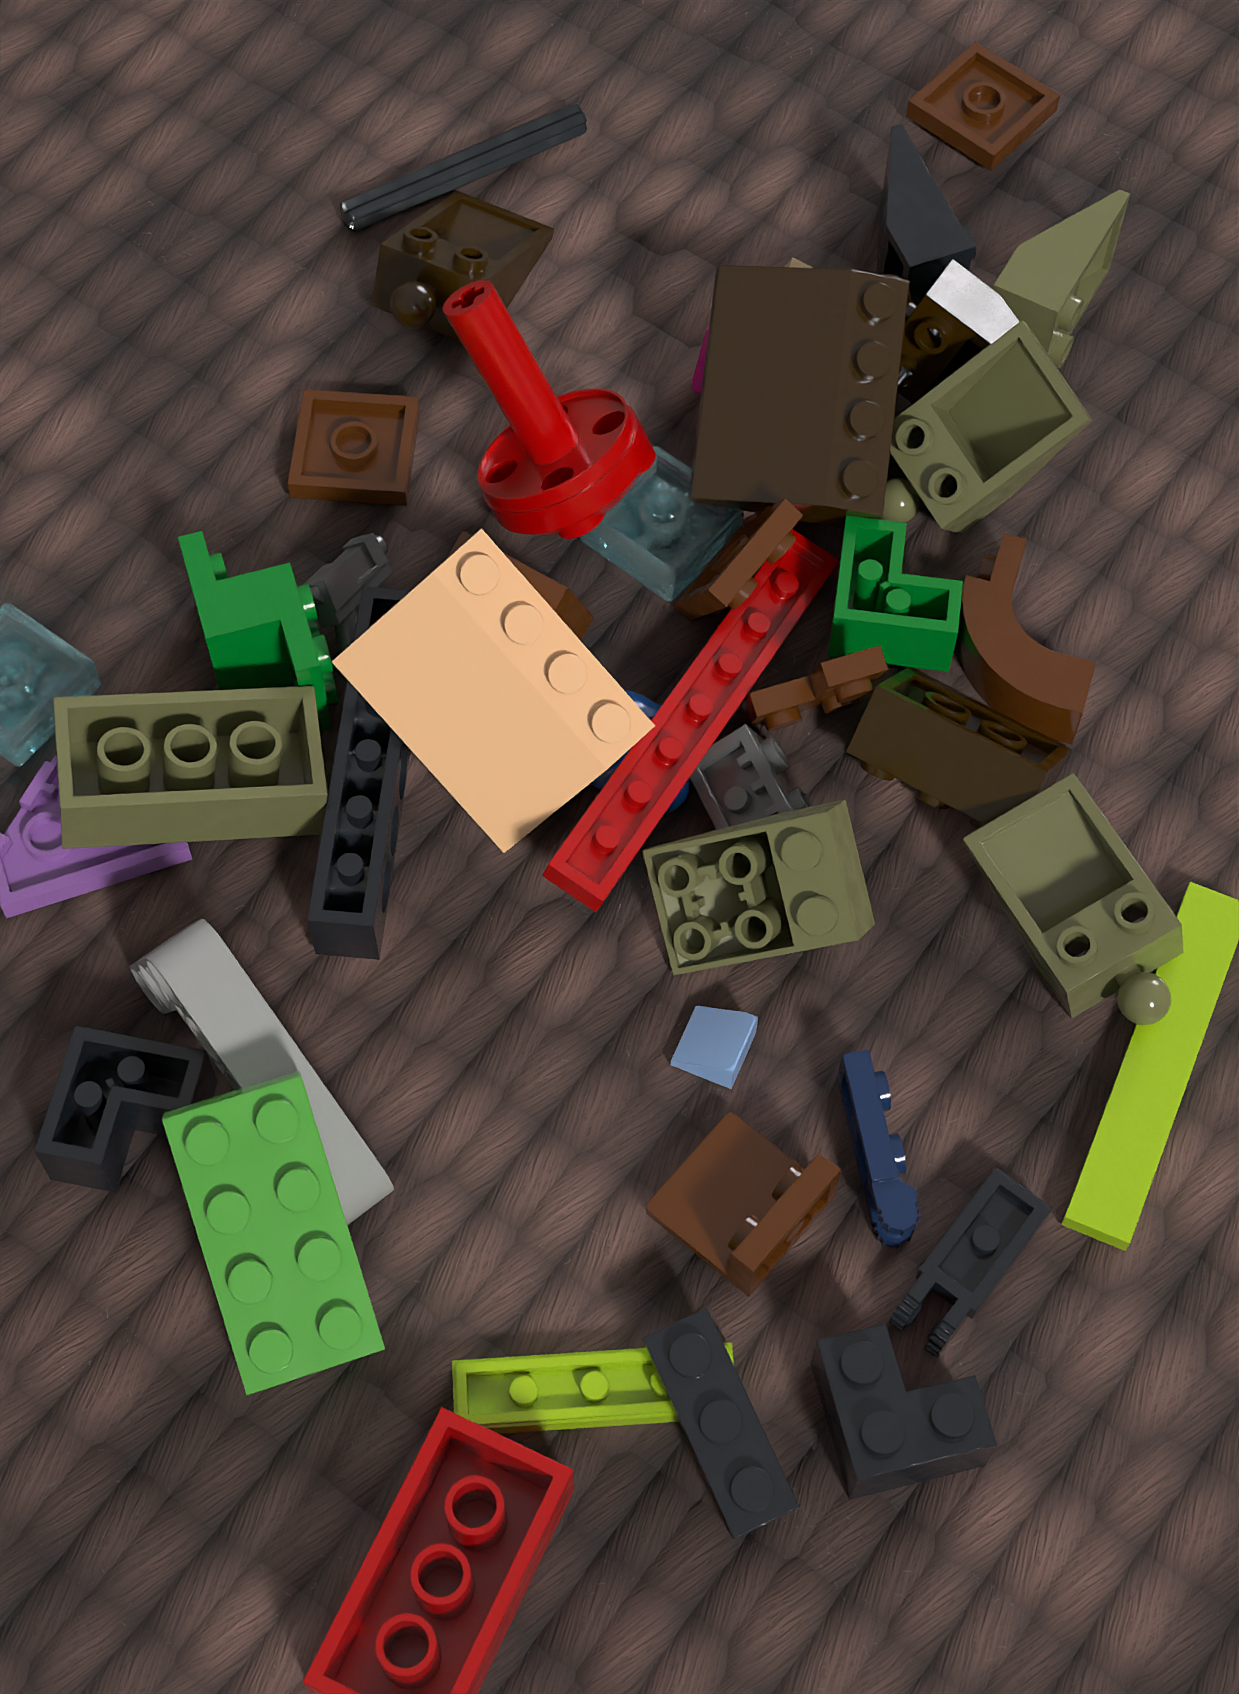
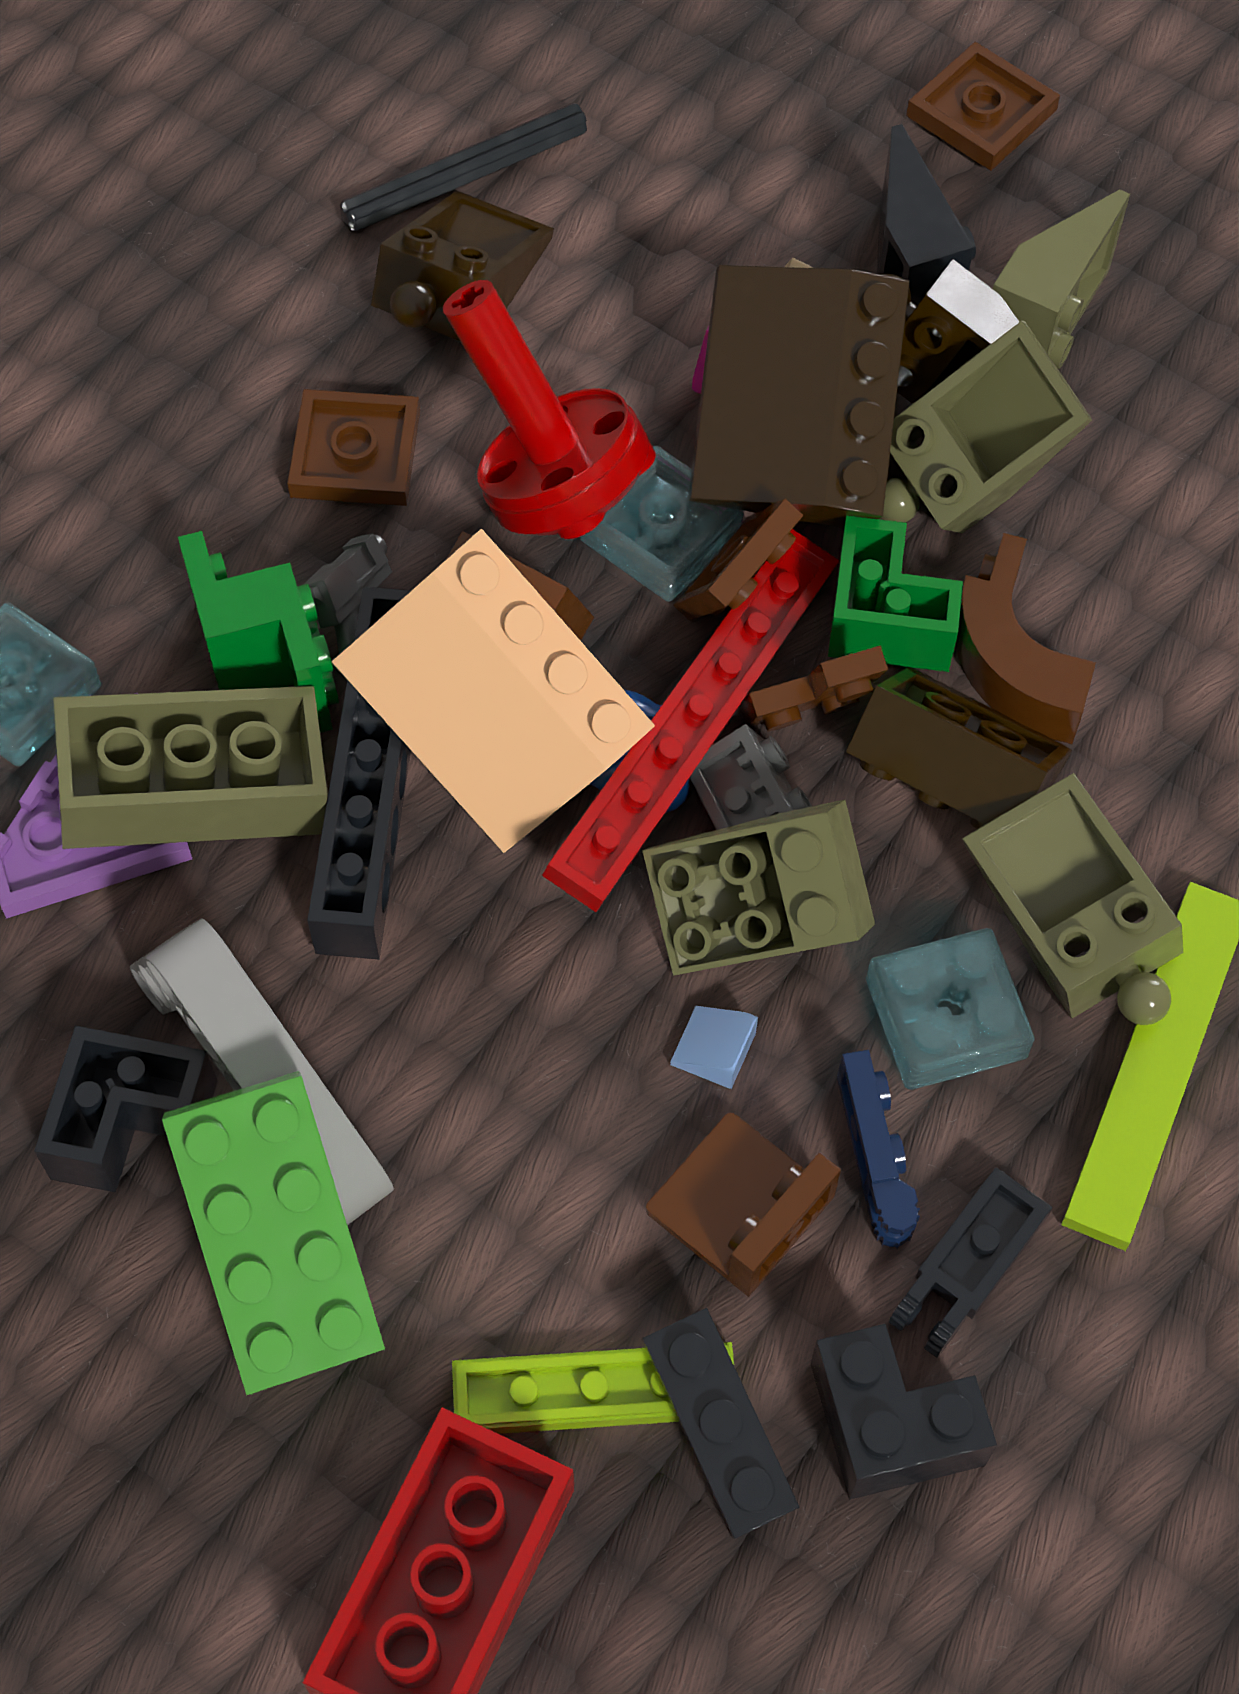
none -> clear light blue brick [866,928,1035,1090]

